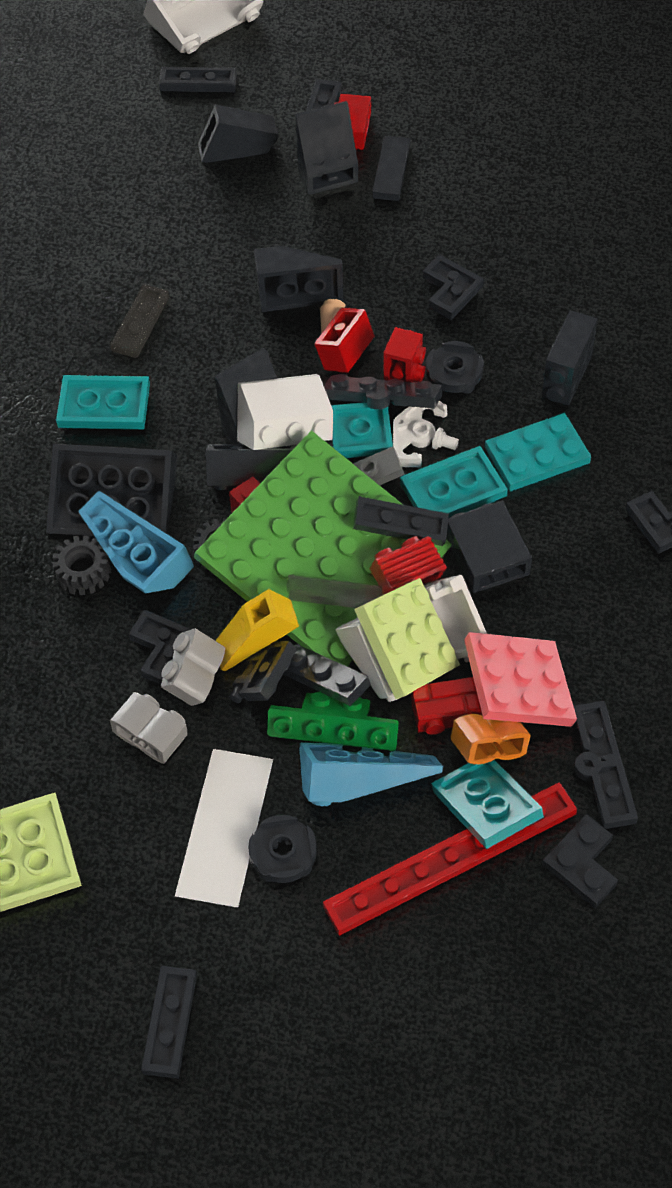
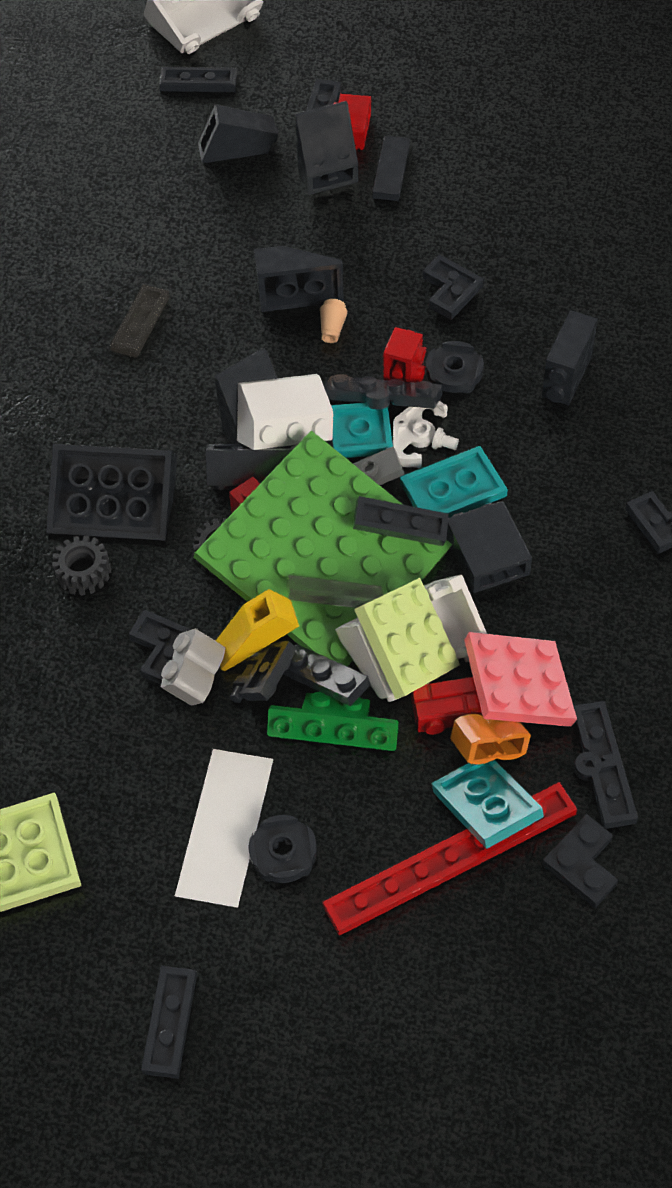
teal plate [56,375,150,429] -> none
dark azure wedge [78,491,194,593] -> none
light grey brick [110,692,187,764] -> none
dark azure wedge [299,743,443,806] -> none
red brick [314,307,375,373] -> none
red brick [369,536,446,595] -> none
teal plate [485,413,591,491] -> none

